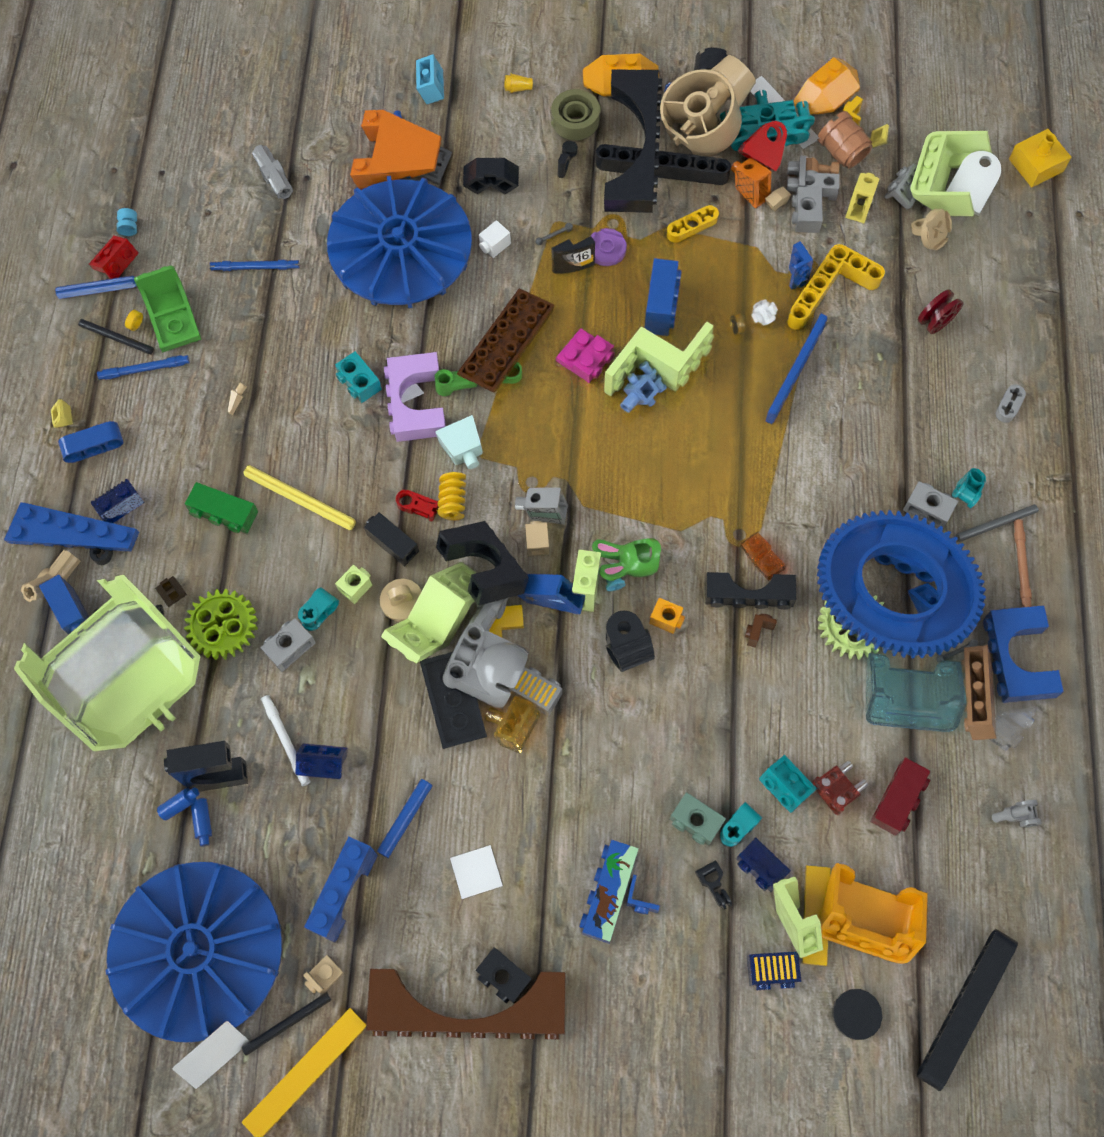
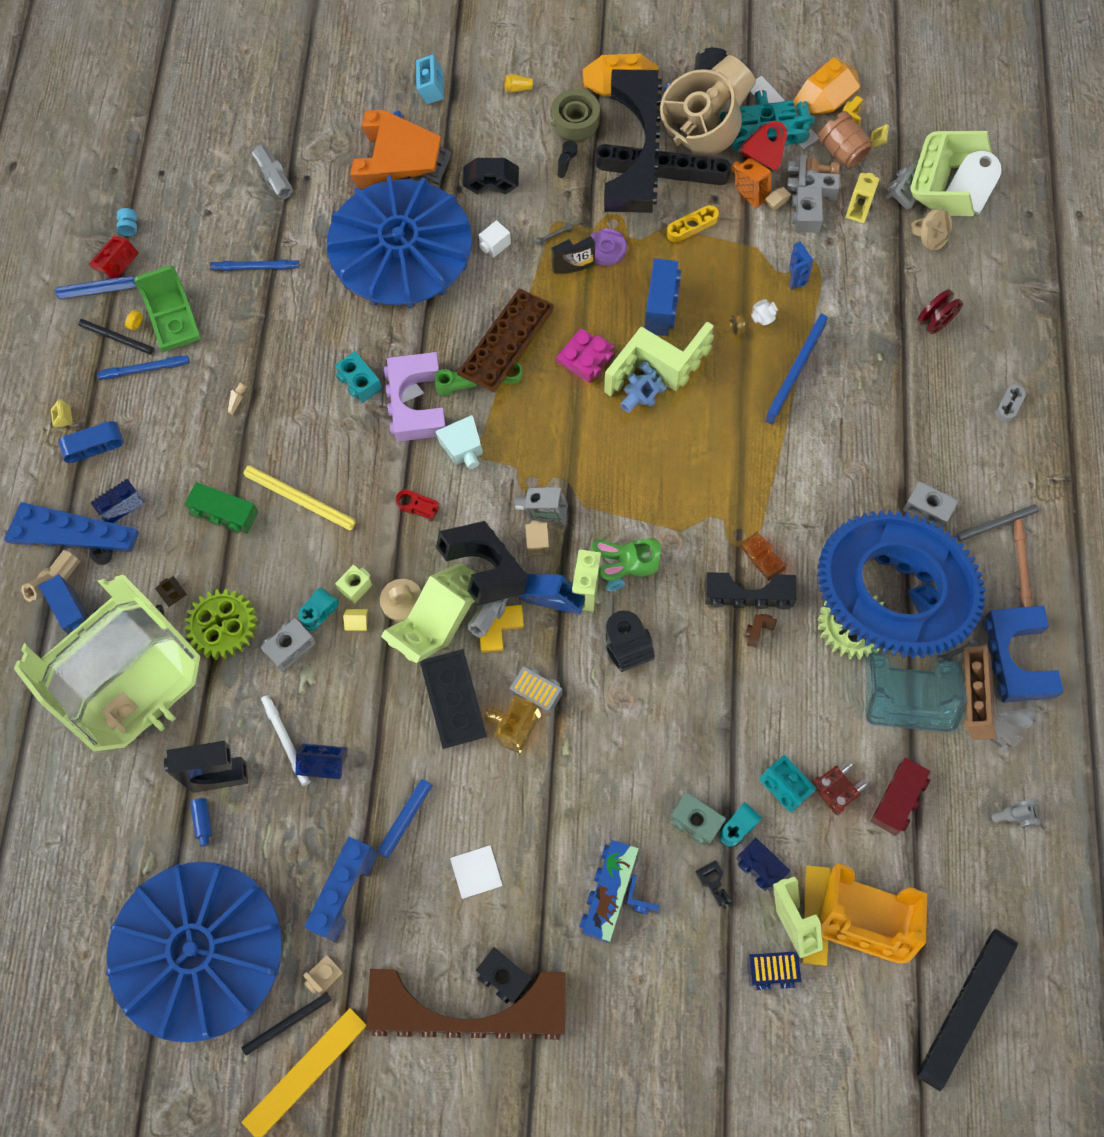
blue cylinder [157,787,200,820] -> none
white sticker [172,1021,250,1089] -> none
black brick [364,512,419,567] -> none
yellow piece [437,472,466,521] -> none
light grey piece [443,623,529,708] -> none
light orange brick [649,598,685,634] -> none
yellow beam [787,244,885,330] -> none
black tile [832,989,883,1040] -> none
teal piece [952,468,986,508] -> none
yellow brick [1009,129,1072,188] -> none
none -> tan bracket [102,692,138,733]
none -> light yellow slope [343,609,368,631]

